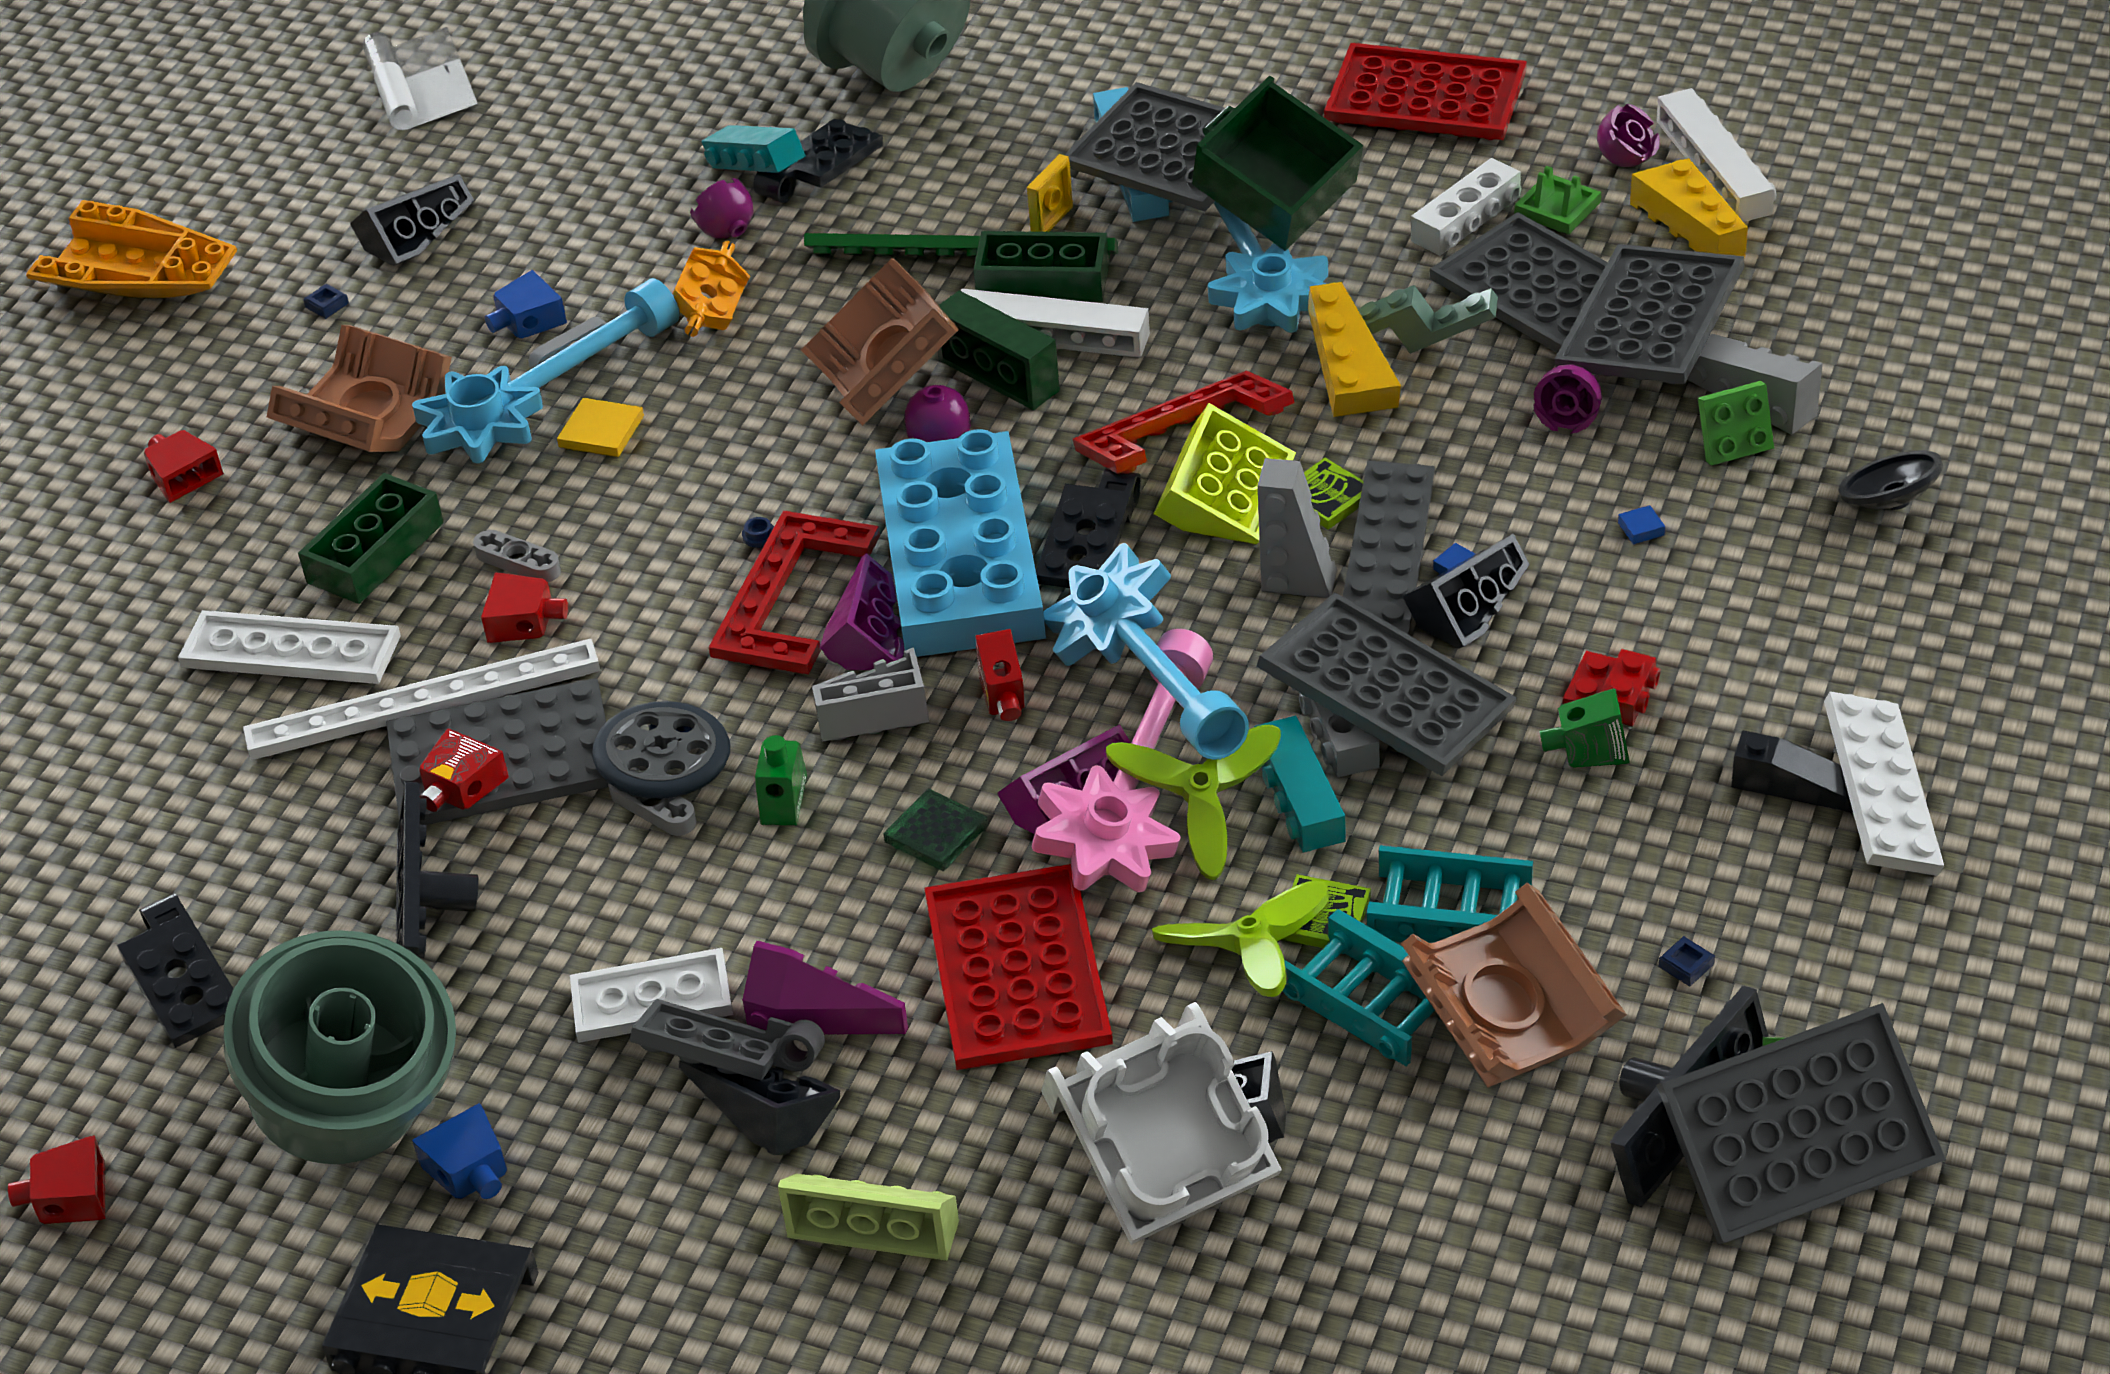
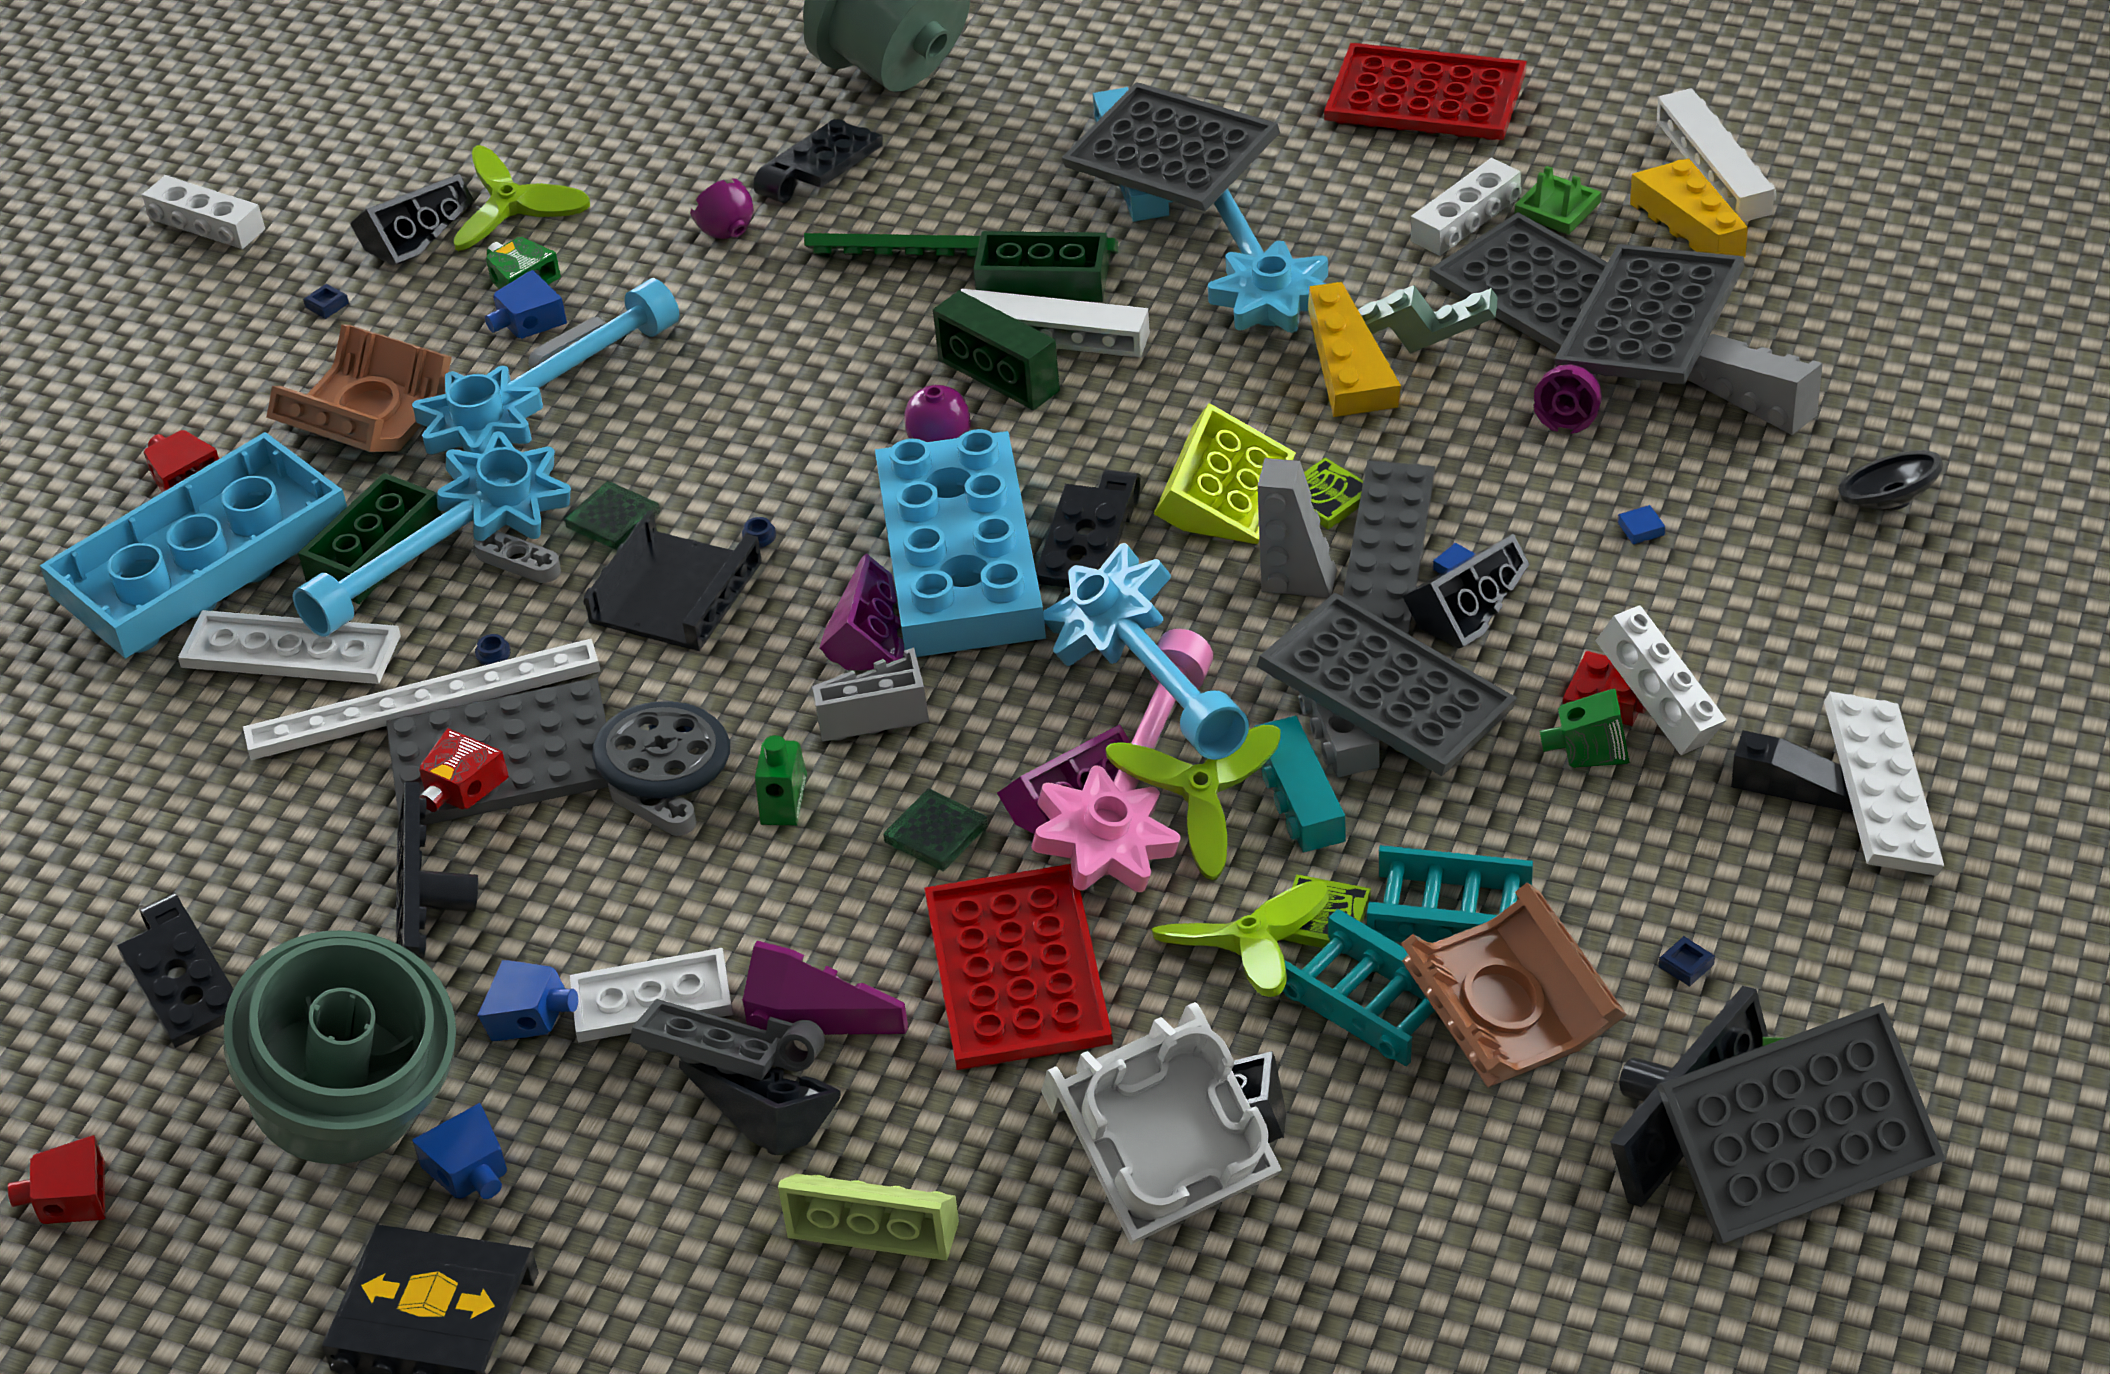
light orange wedge [26,200,237,298] -> none
clear door [363,27,478,130] -> none
red torso [481,573,568,643] -> none
yellow tile [557,398,644,457] -> none
light orange plate [672,241,751,337] -> none
teal brick [701,125,806,173] -> none
red plate [708,511,880,675] -> none
nougat panel [801,257,959,426] -> none
red torso [975,629,1025,721] -> none
yellow tile [1027,154,1073,232] -> none
red plate [1073,370,1295,474] -> none
dark green container [1192,75,1364,251] -> none
magenta cylinder [1597,104,1660,168] -> none
bright green plate [1698,381,1774,465] -> none
none -> medium azure plate [40,432,347,659]
none -> white brick [142,175,265,249]
none -> medium azure piece [293,431,571,637]
none -> lime piece [454,145,590,251]
none -> dark blue plate [475,634,511,665]
none -> blue torso [477,960,578,1041]
none -> green torso [486,237,561,289]
none -> clear green tile [564,481,660,550]
none -> black panel [583,510,762,652]
none -> white brick [1595,605,1727,755]

